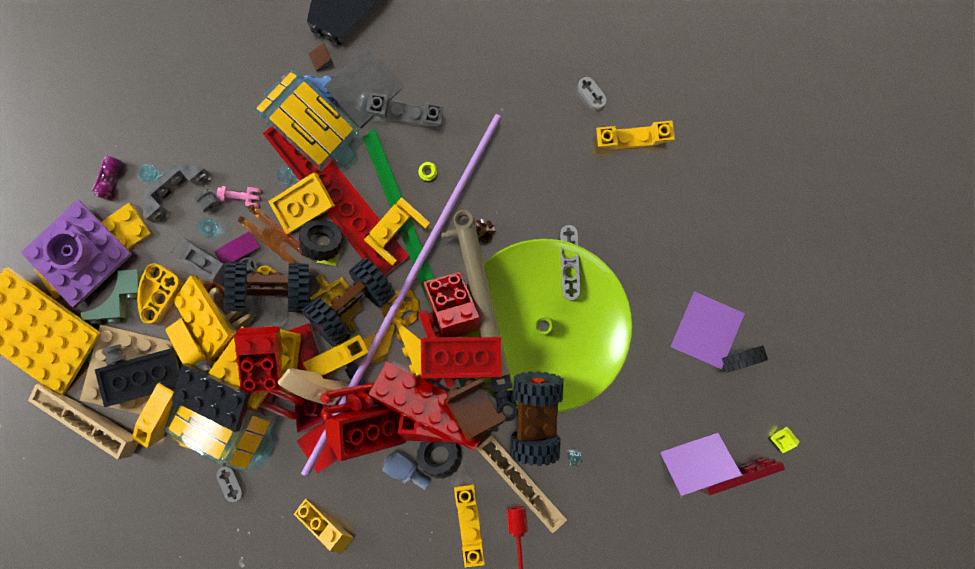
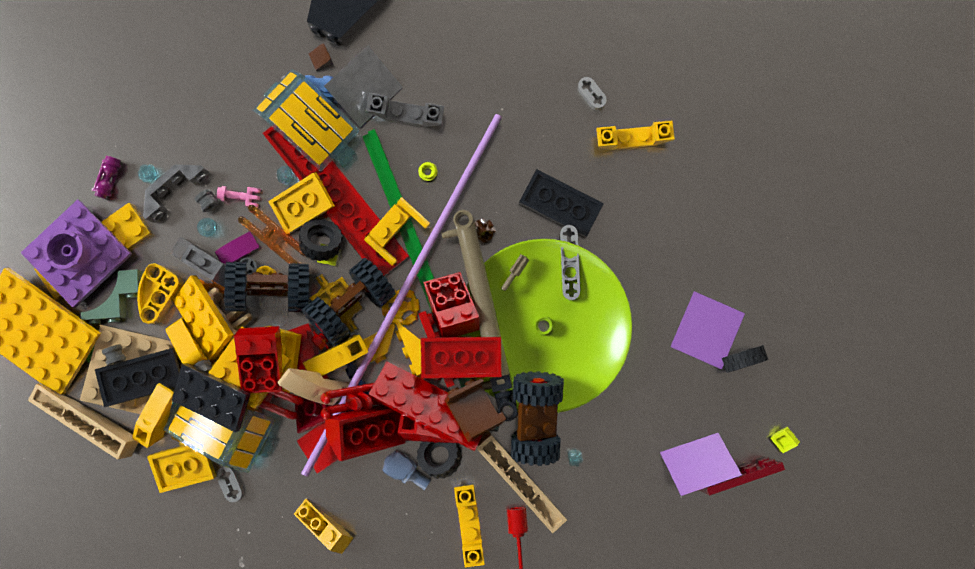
none -> yellow plate [147,443,216,493]
none -> red plate [310,331,329,351]
none -> dark tan axle [501,254,530,291]
none -> black plate [519,169,604,238]

